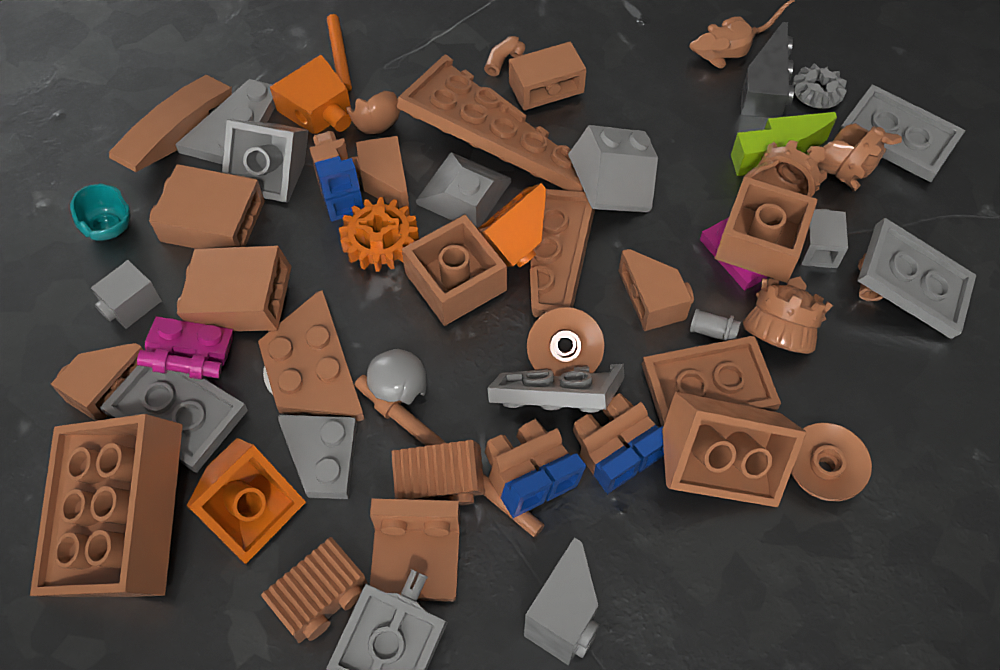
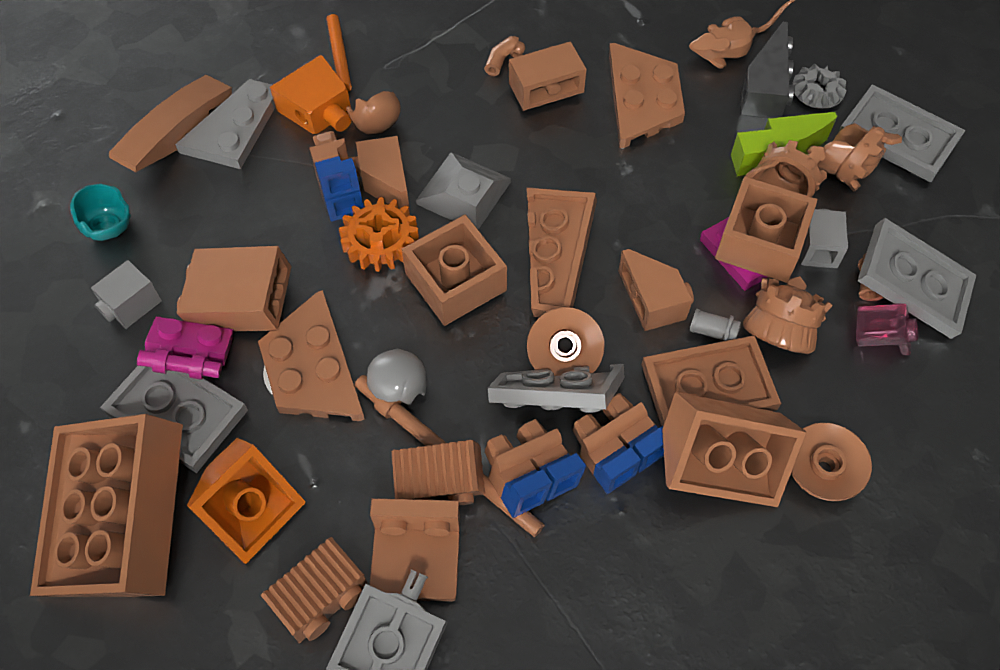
nougat slope [51,343,143,421] -> none
nougat brick [149,164,265,249] -> none
light grey slope [222,119,308,202] -> none
light grey wing [278,415,357,499] -> none
nougat wing [397,54,584,192] -> none
orange slope [477,183,546,268] -> none
light grey slope [524,537,600,665] -> none
light grey slope [568,125,658,212] -> none
none -> nougat wing [609,43,685,148]
none -> clear pink bracket [856,304,918,355]

